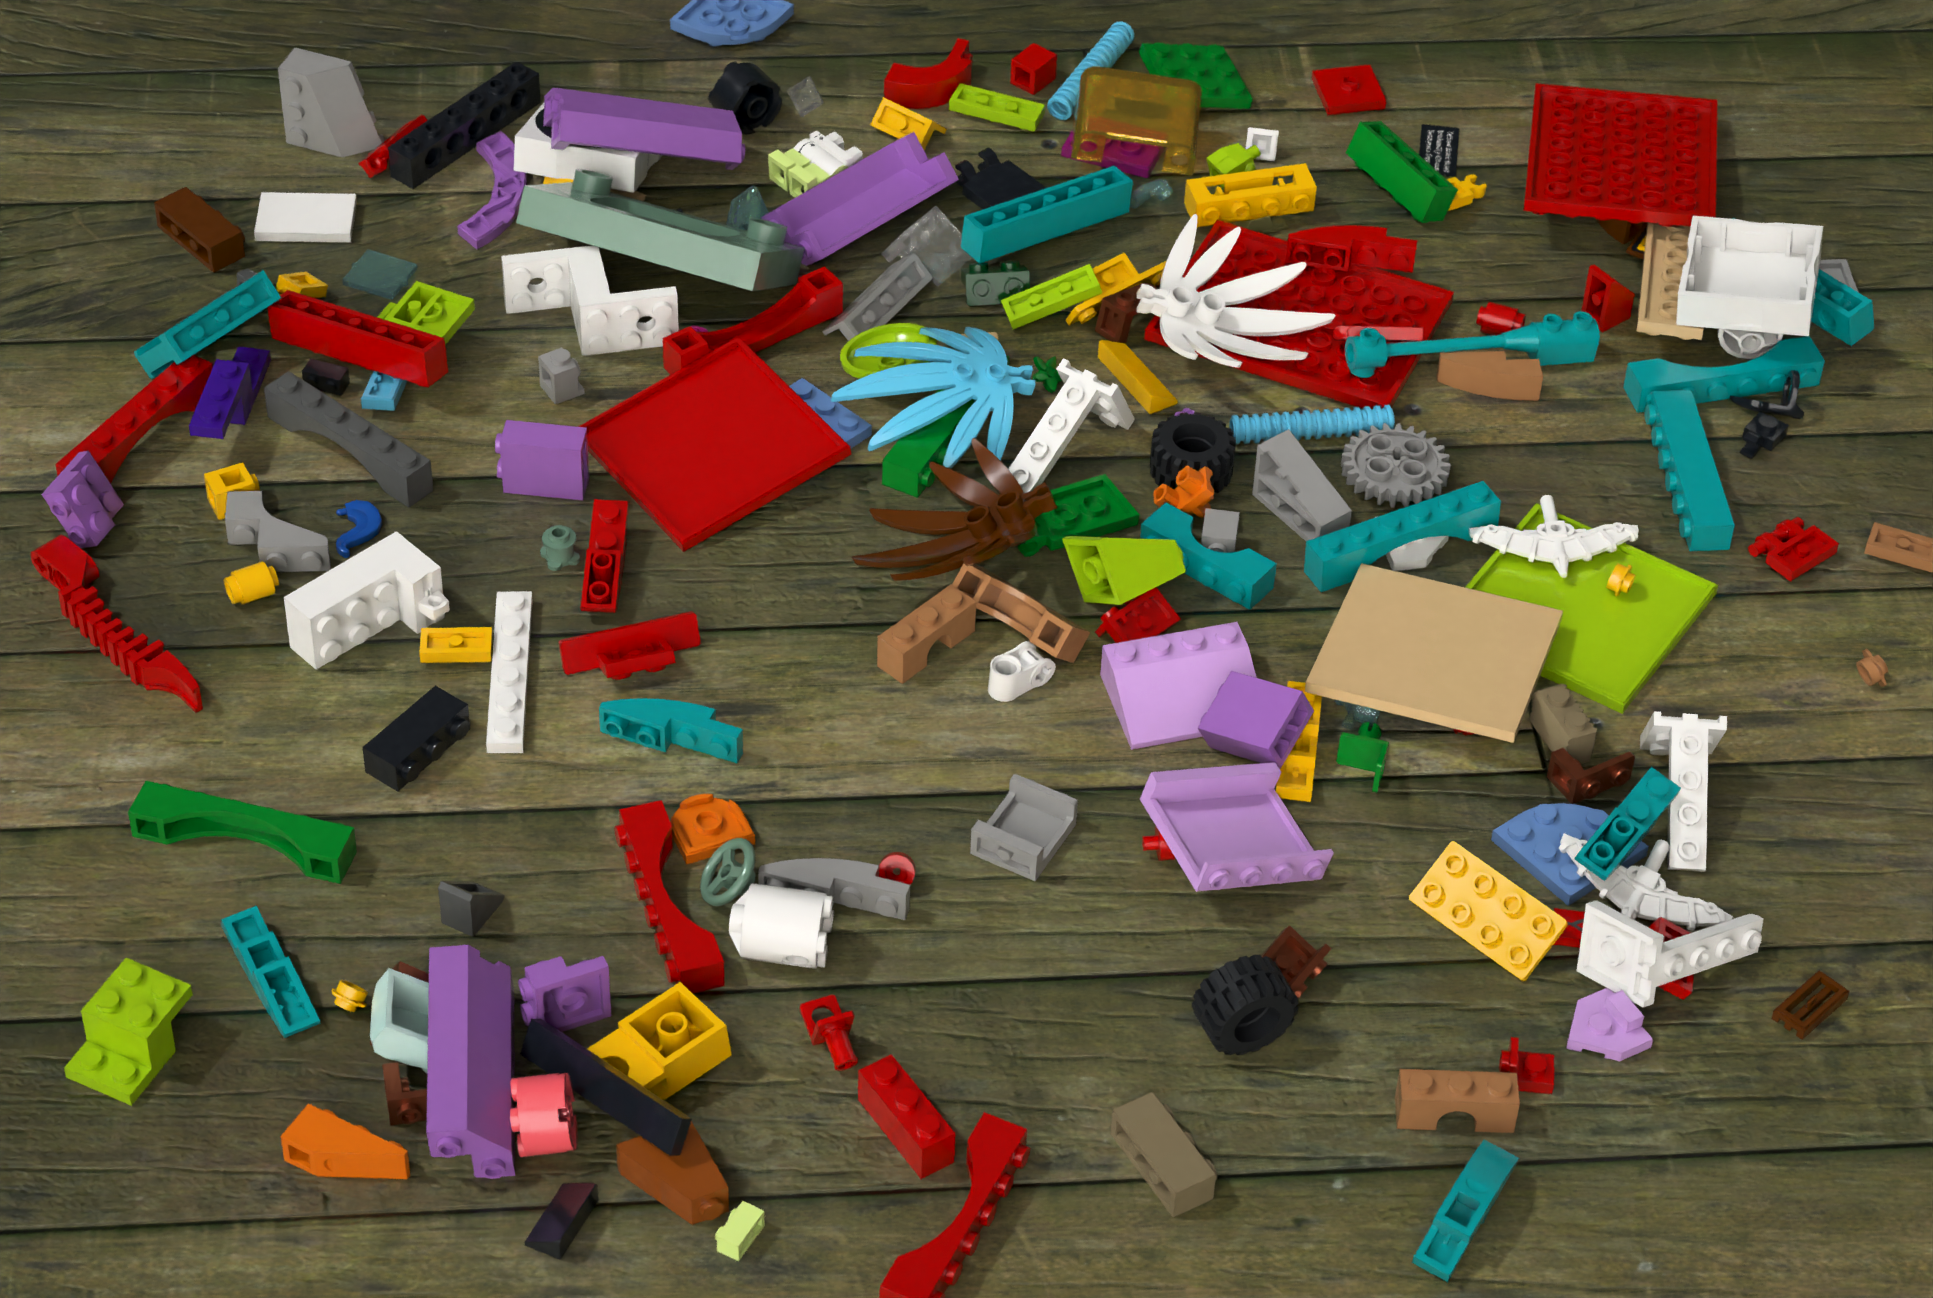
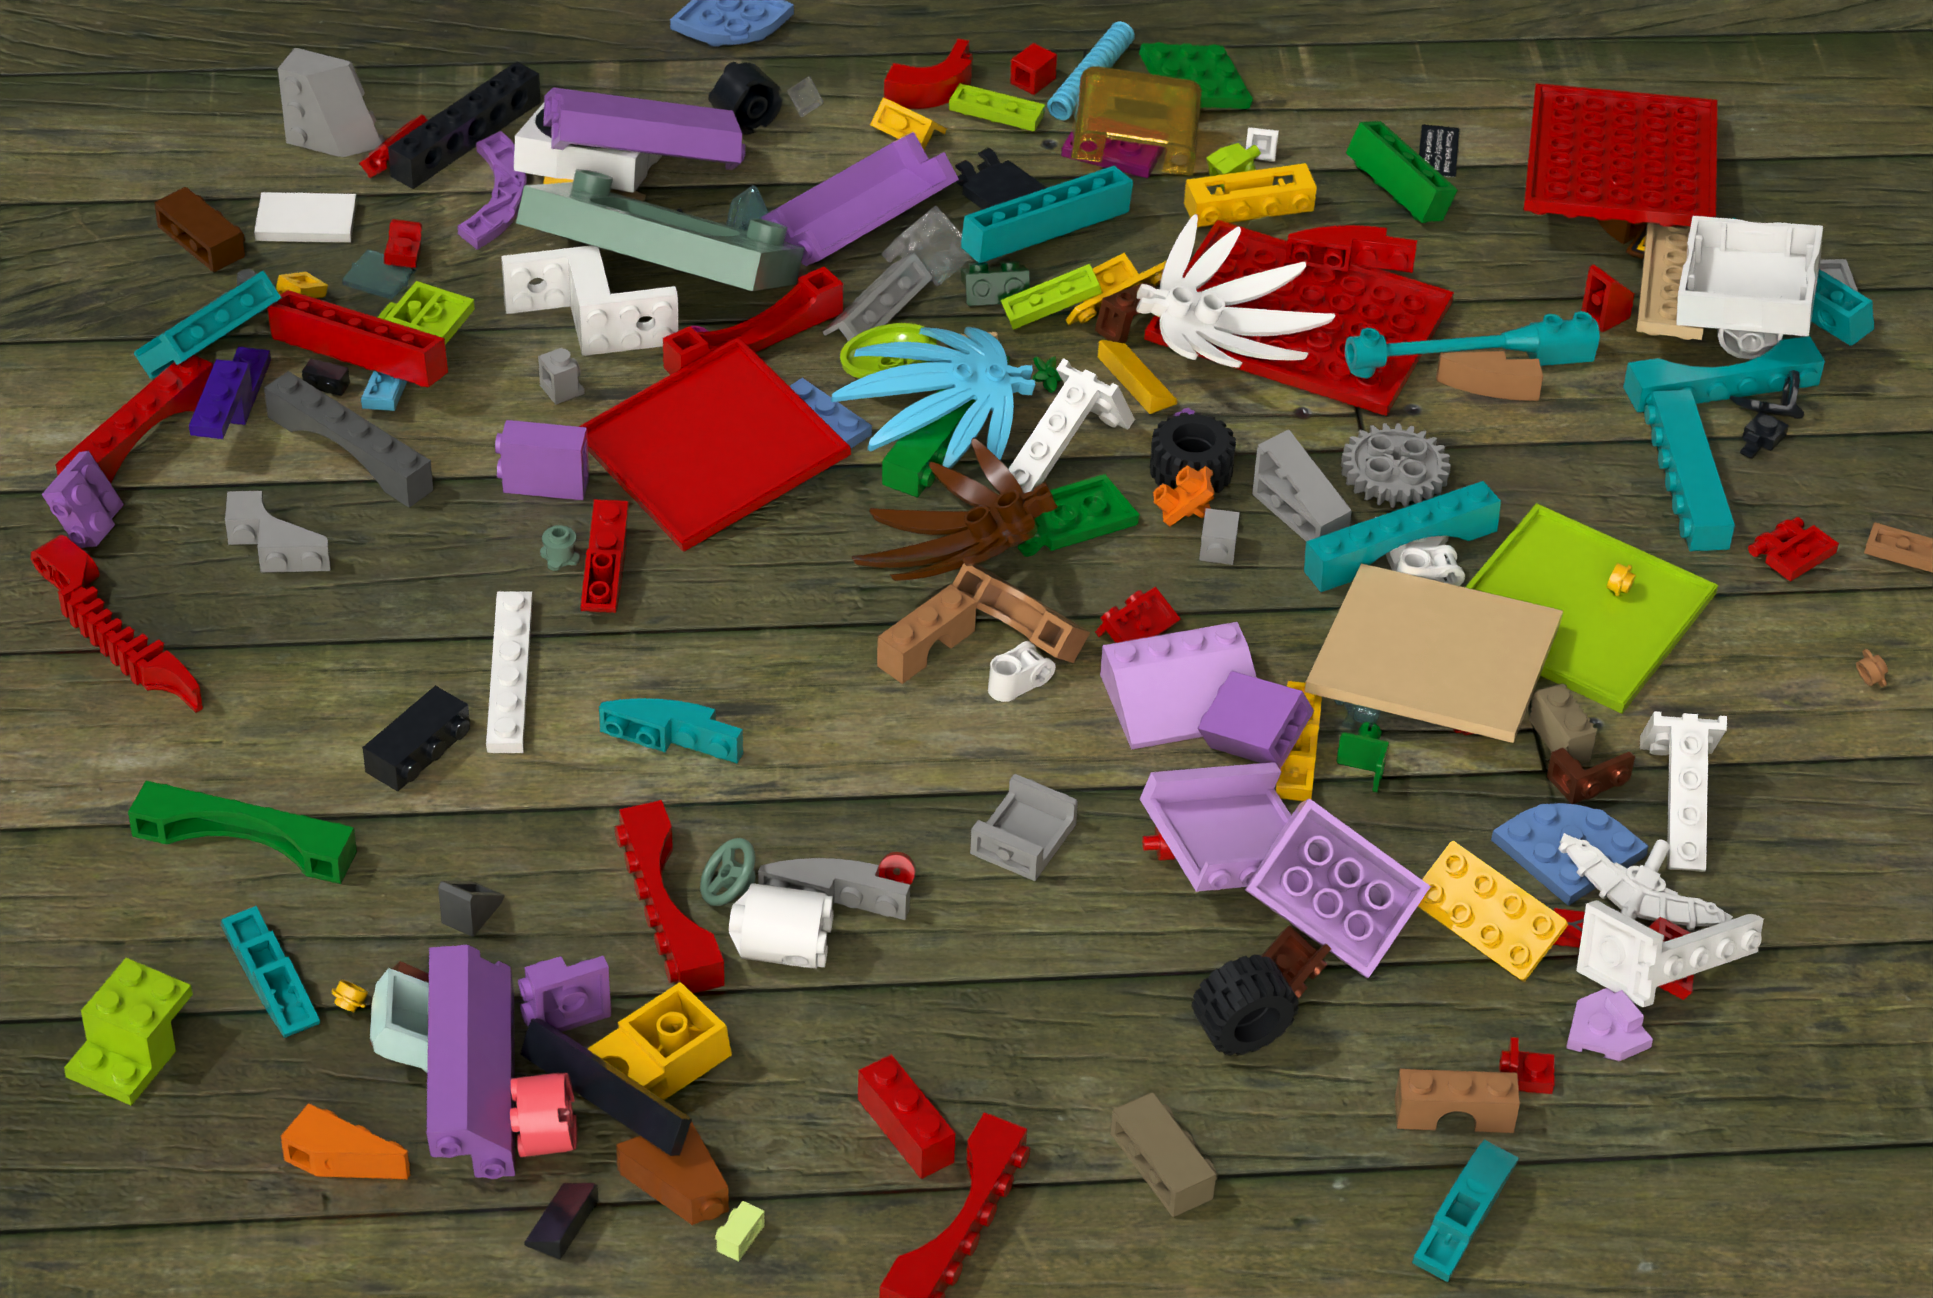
yellow brick [204,462,260,520] -> none
yellow brick [224,561,279,605] -> none
white hinge [284,531,450,670] -> none
blue piece [336,500,382,558] -> none
copper bracket [382,1062,427,1126] -> none
yellow plate [419,627,493,663] -> none
red bracket [559,611,701,680] -> none
orange tile [671,793,755,865] -> none
hips [768,131,863,197] -> none
red bracket [799,995,859,1071] -> none
lime slope [1062,536,1186,605] -> none
clear light blue arm [1130,179,1173,209] -> none
teal arch [1140,502,1277,610] -> none
medium azure piece [1229,405,1395,445] -> none
red plate [1311,64,1387,115] -> none
hinge [1332,326,1423,343] -> none
yellow plate [1447,174,1487,211] -> none
white bar [1469,495,1639,578] -> none
red brick [1476,301,1526,335] -> none
teal slope [1574,767,1681,881] -> none
reddish brown tile [1771,970,1850,1040] -> none
none -> red bracket [384,219,422,268]
none -> lavender slope [1245,798,1431,978]
none -> white piece [1397,545,1465,586]

